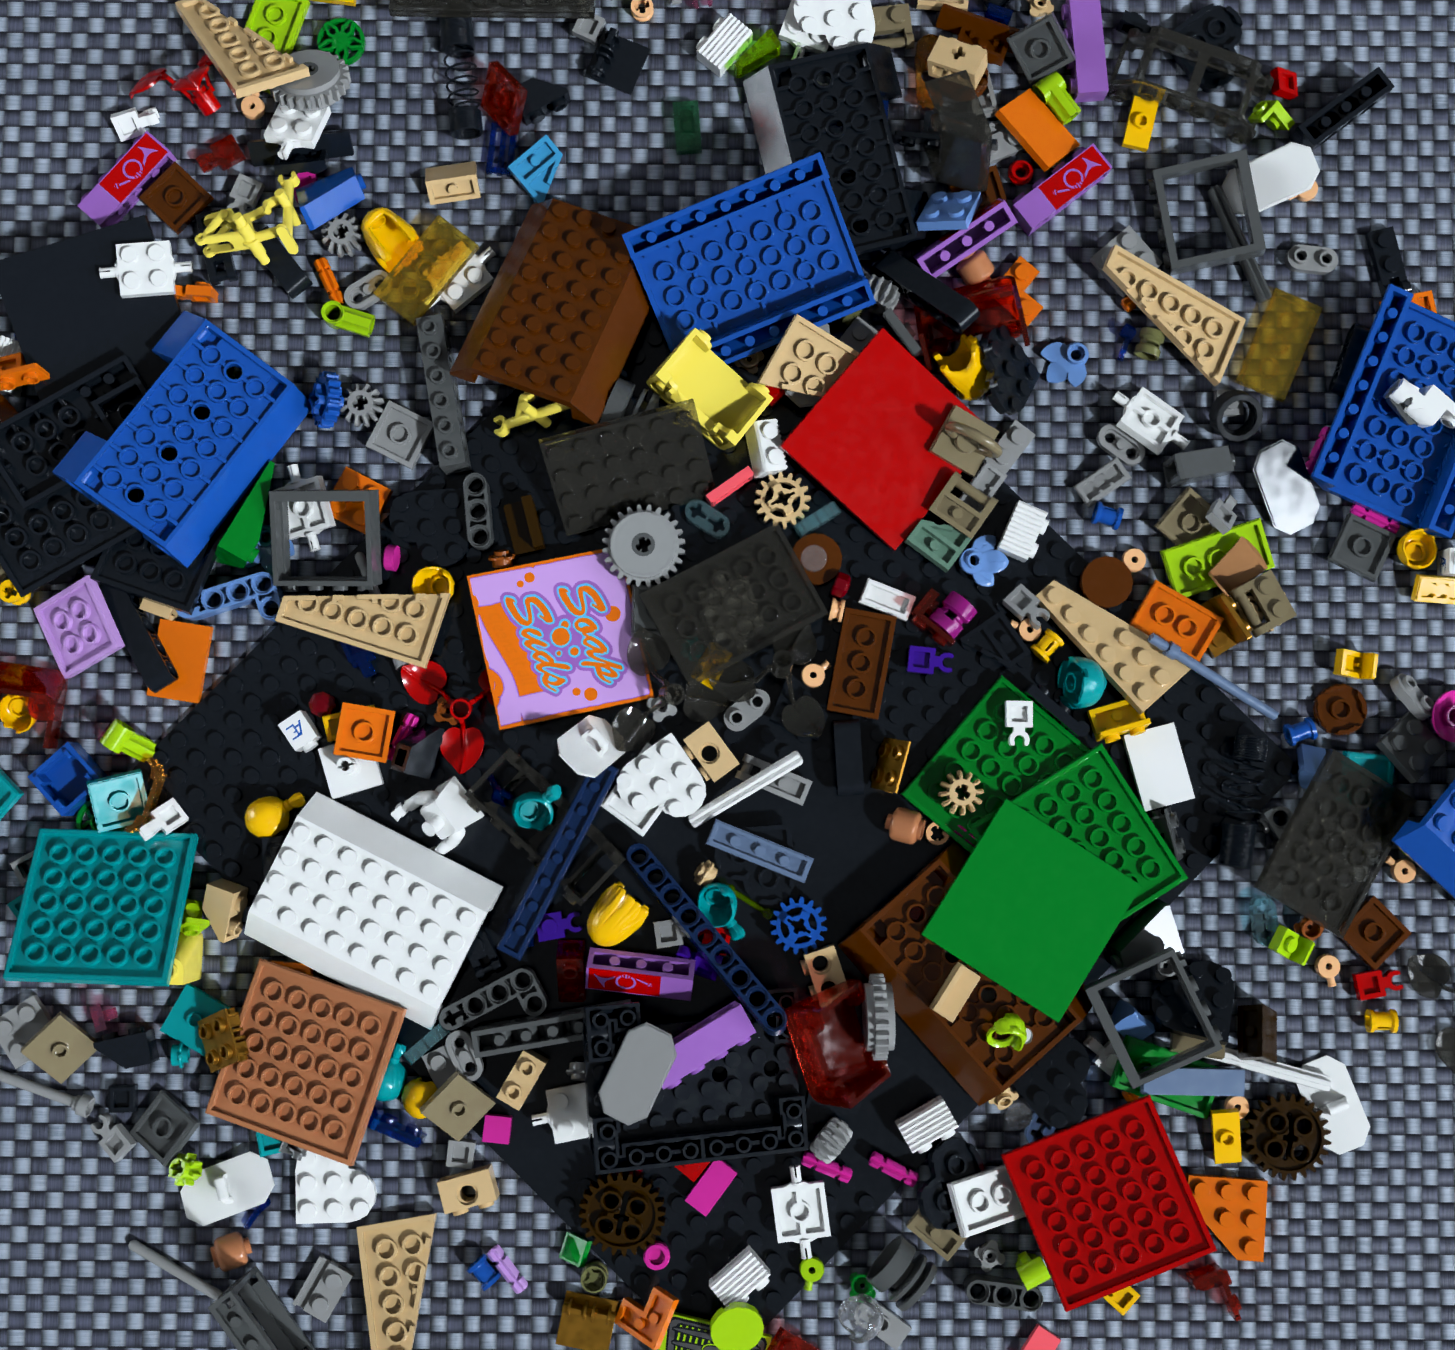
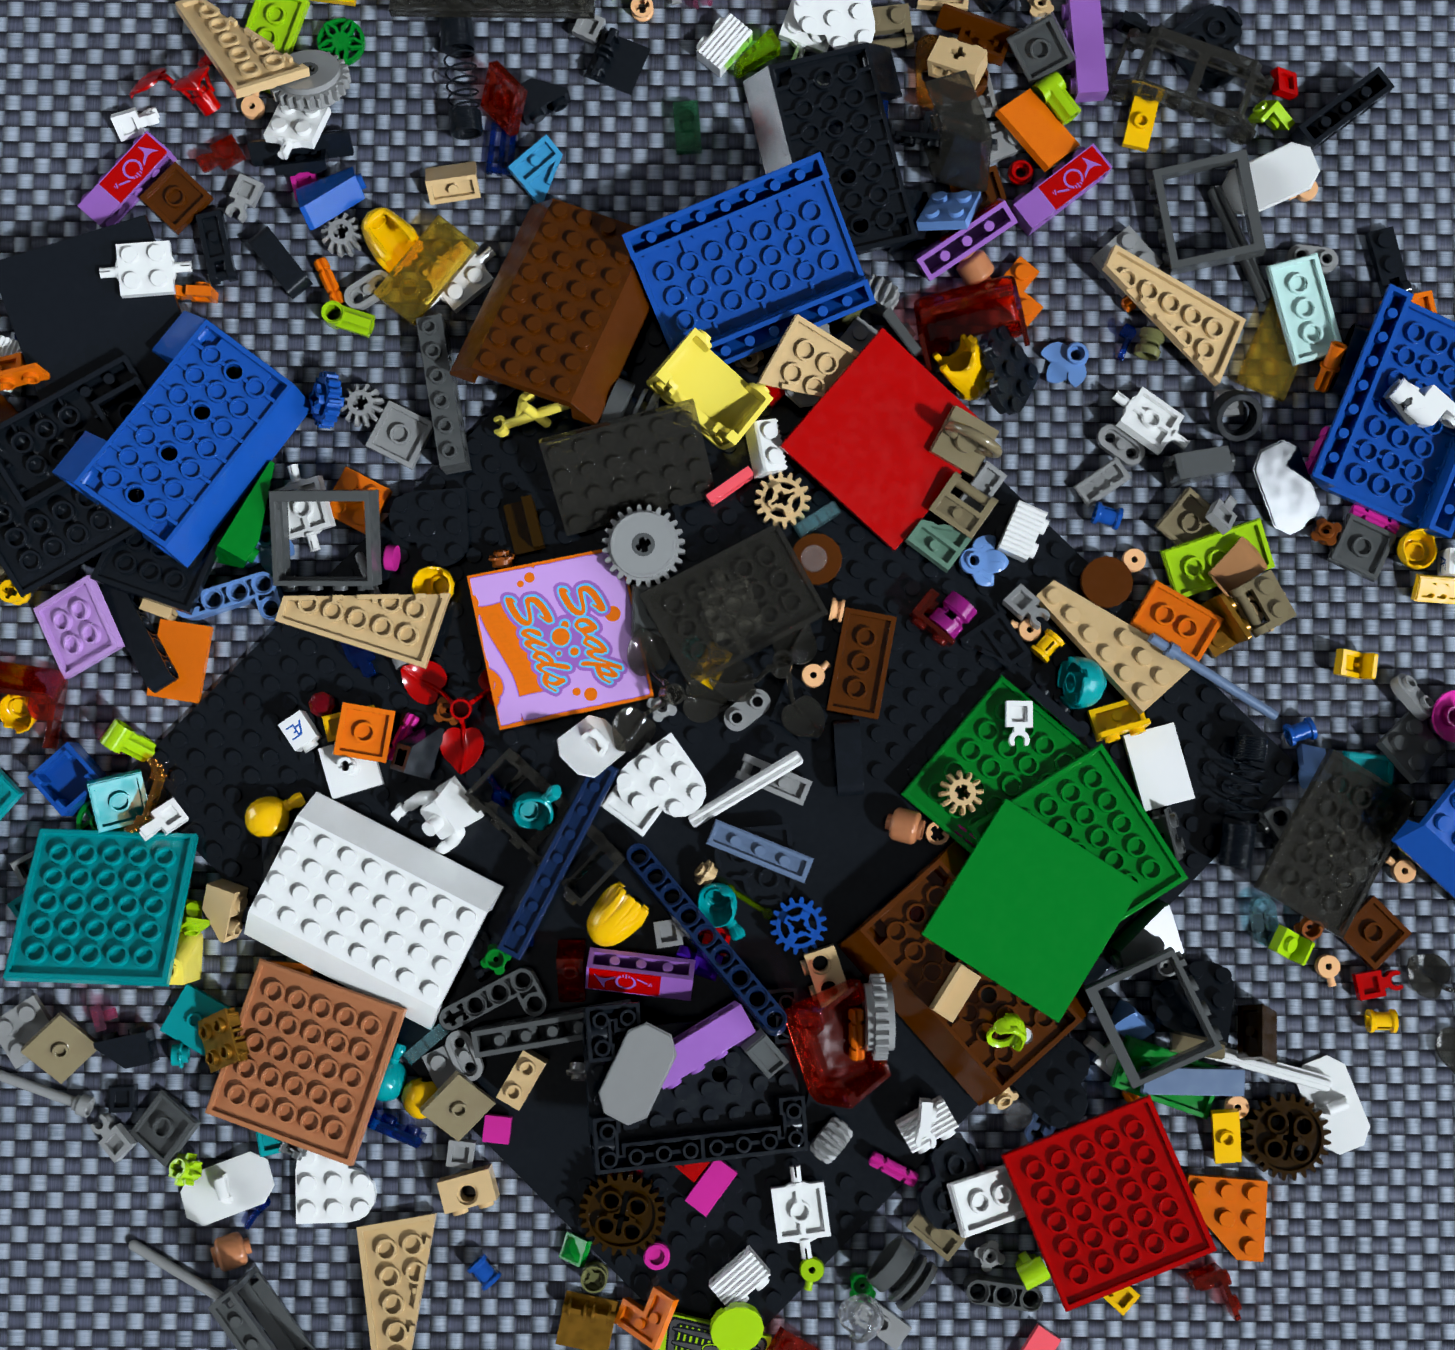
light yellow piece [194,171,302,265] -> none
light grey plate [292,1254,355,1323] -> none
dark grey beam [463,473,494,551] -> none
lavender axle [487,1244,528,1294] -> none
white plate [531,1082,589,1144] -> none
dark purple plate [537,911,583,942] -> none
tan brick [682,721,740,783] -> none
clear light blue beam [685,499,730,538] -> none
dark pink axle [801,1151,853,1183] -> none
dark red tile [830,572,851,599] -> none
white tile [858,578,916,622] -> none
black beam [870,249,980,334] -> none
pearl gold hinge [870,737,911,794] -> none
dark purple plate [906,645,954,675] -> none
light grey plate [983,420,1036,474] -> none
clear blue tile [985,3,1013,25] -> none
reddish brown tile [1313,684,1367,736] -> none
none -> green plate [480,944,512,975]
none -> dark grey tile [740,1029,789,1079]
none -> orange axle [848,1007,865,1061]
none -> white plate [915,1097,937,1149]
none -> light aqua tile [1265,253,1342,367]
none -> dark orange plate [1311,518,1342,546]
none -> orange axle [1314,341,1347,393]

